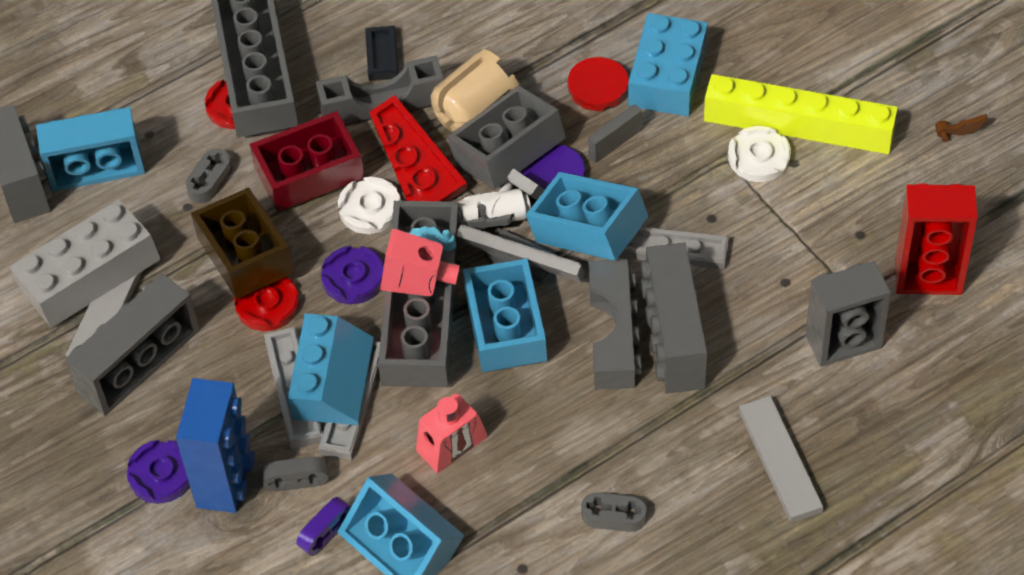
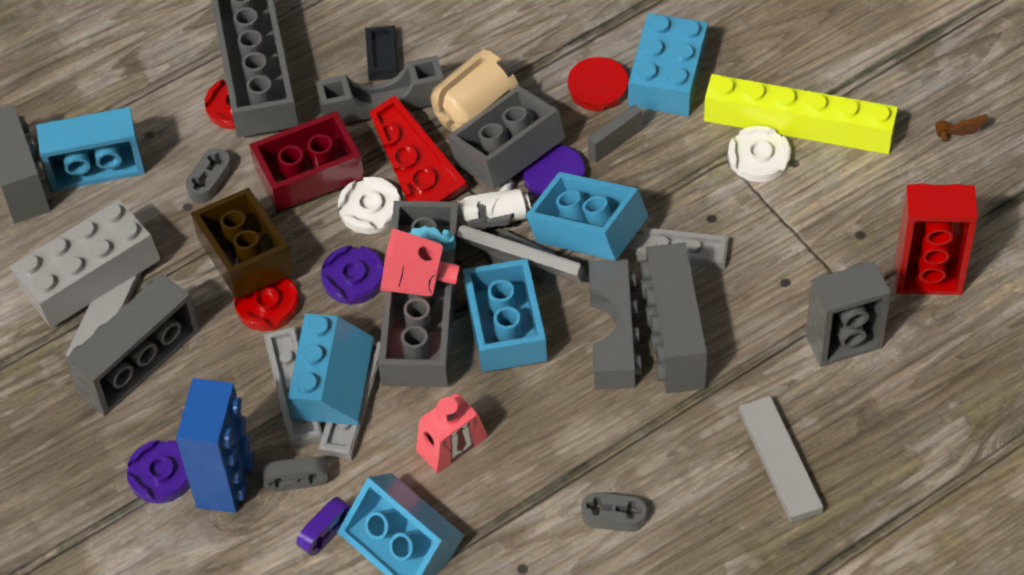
light grey tile [507,169,545,200] -> none

